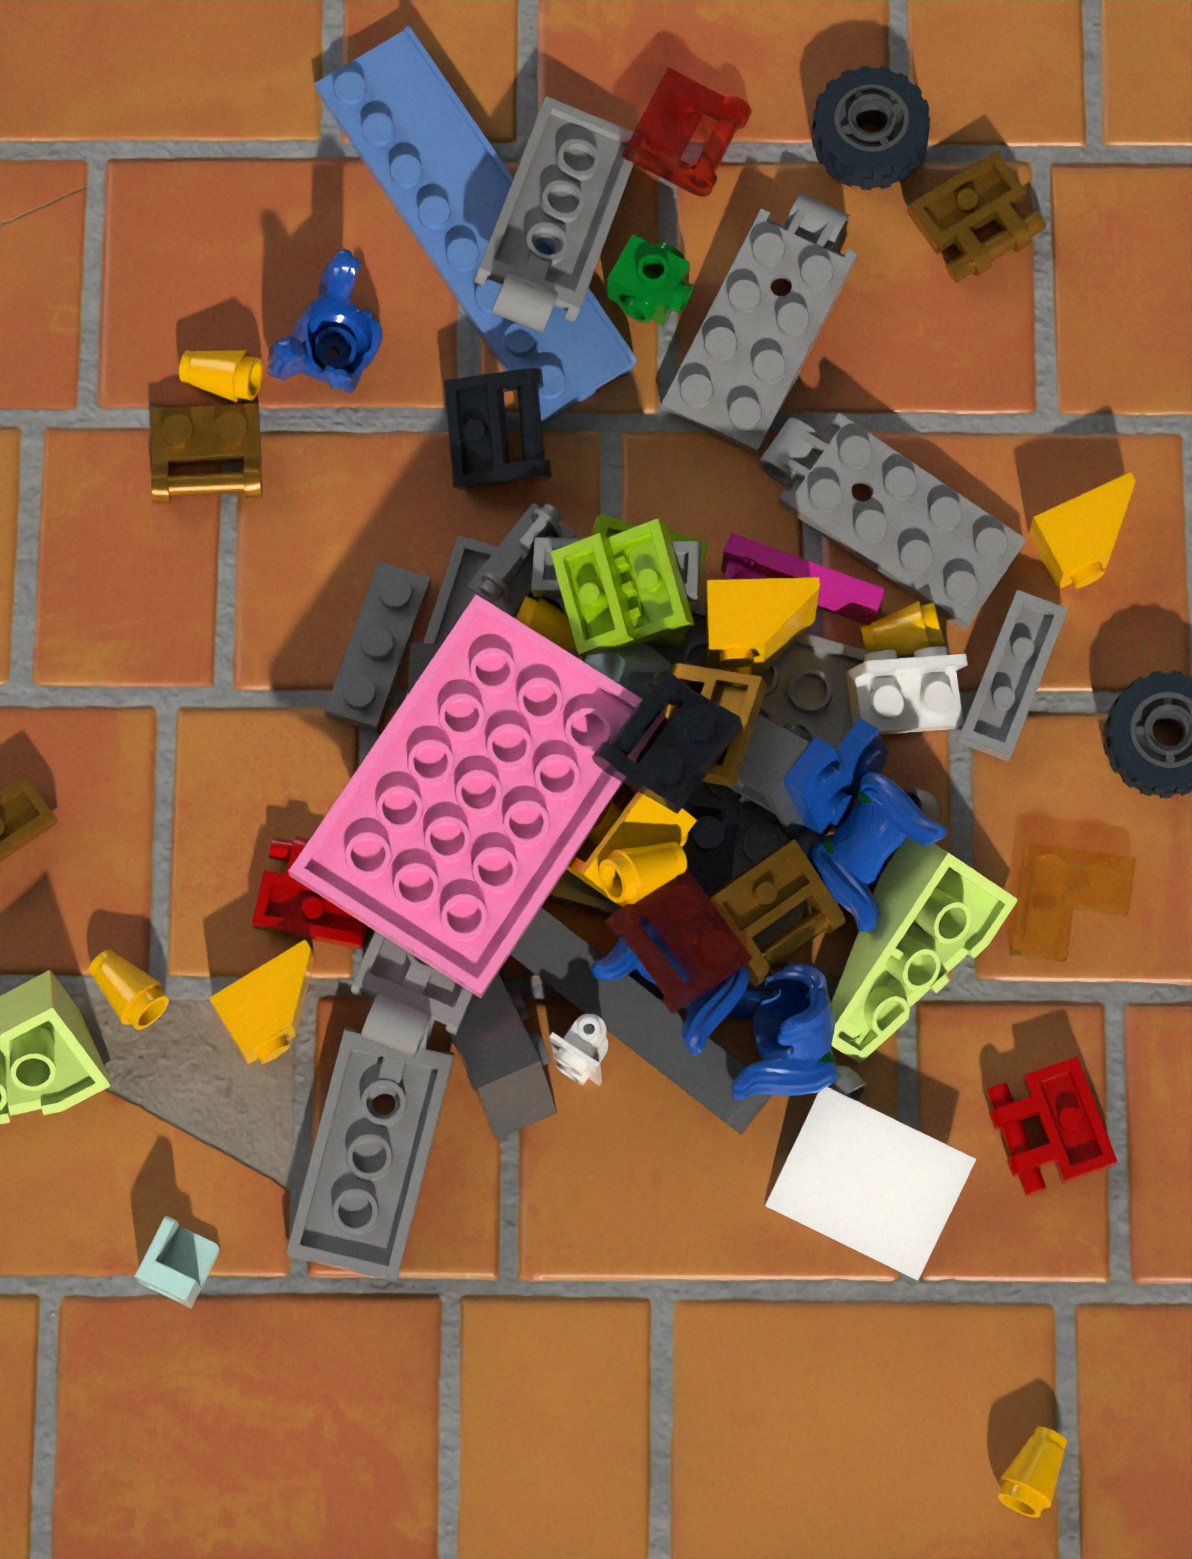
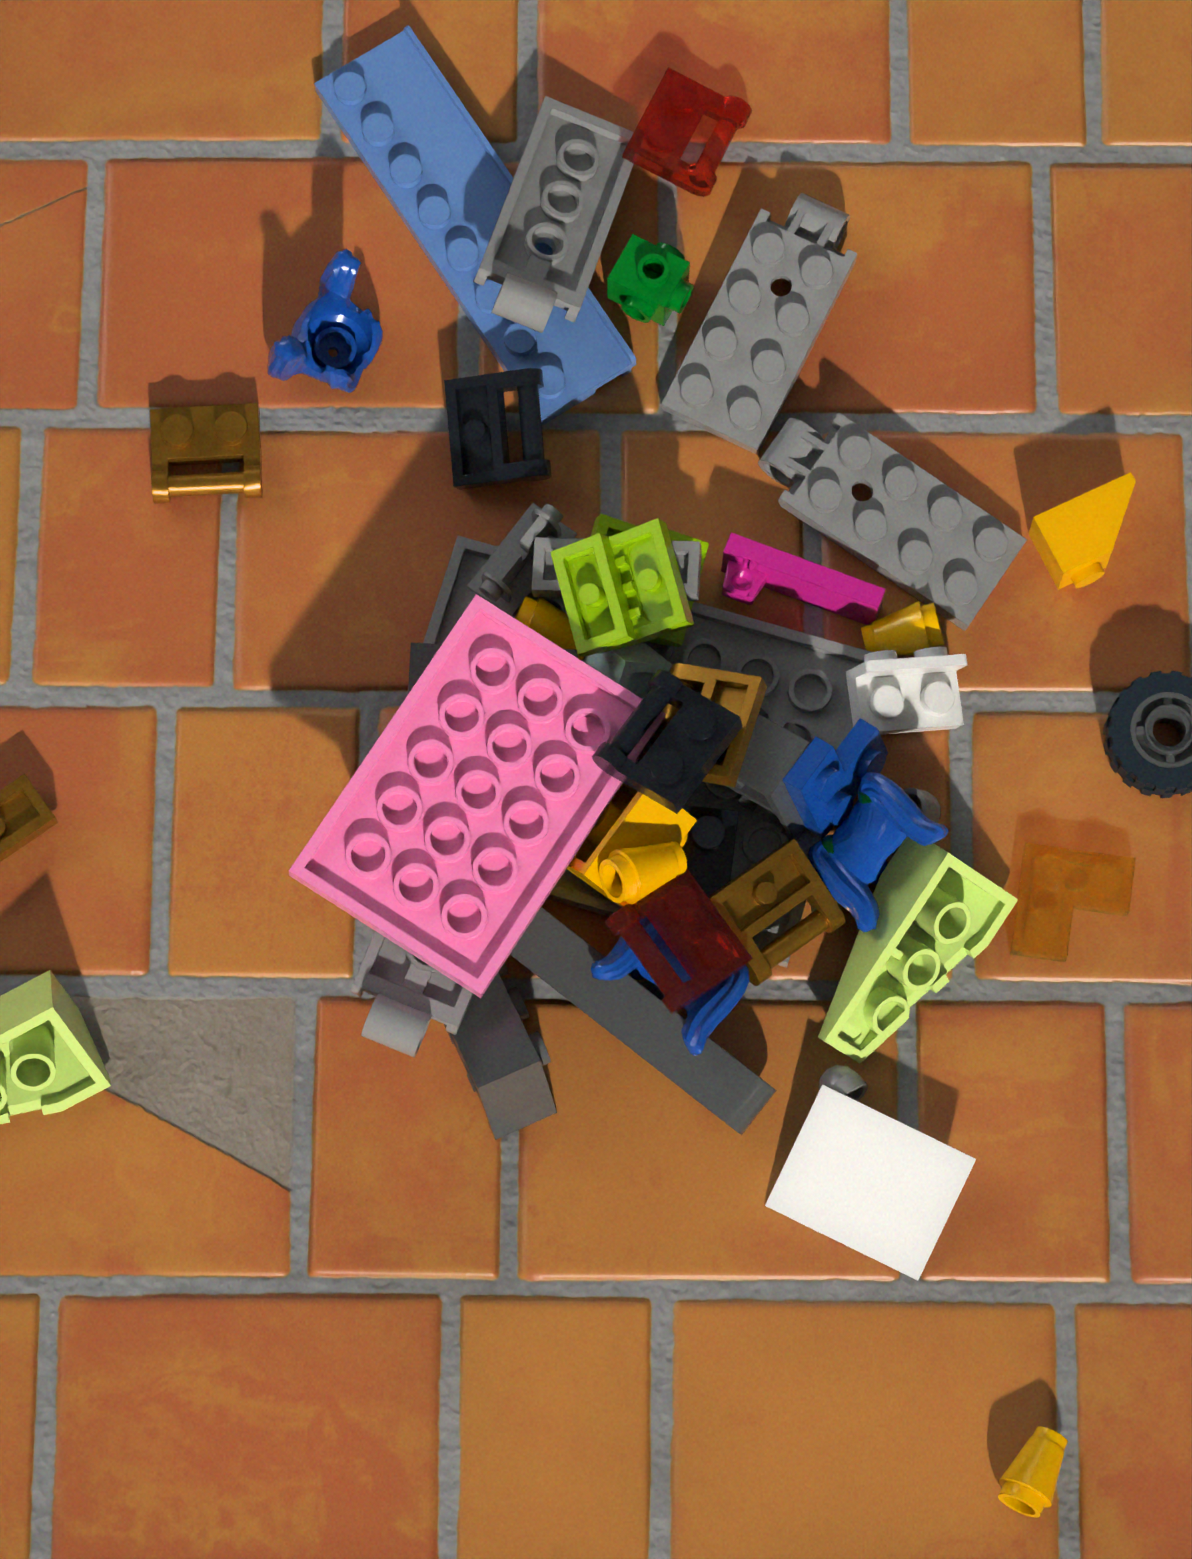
yellow cone [88,949,169,1030] -> none
light aqua panel [135,1215,220,1309] -> none
yellow cone [179,350,263,403] -> none
yellow slope [209,940,315,1065] -> none
red plate [252,836,367,950] -> none
light grey hinge [286,1019,455,1283] -> none
light grey plate [324,561,431,733] -> none
white hinge [549,1014,608,1086] -> none
yellow slope [705,577,820,675] -> none
blue hair [727,964,838,1100] -> none
black wheel [812,66,931,190] -> none
pearl gold plate [907,151,1046,283] -> none
light grey plate [958,590,1068,762] -> none
red plate [986,1056,1118,1196] -> none

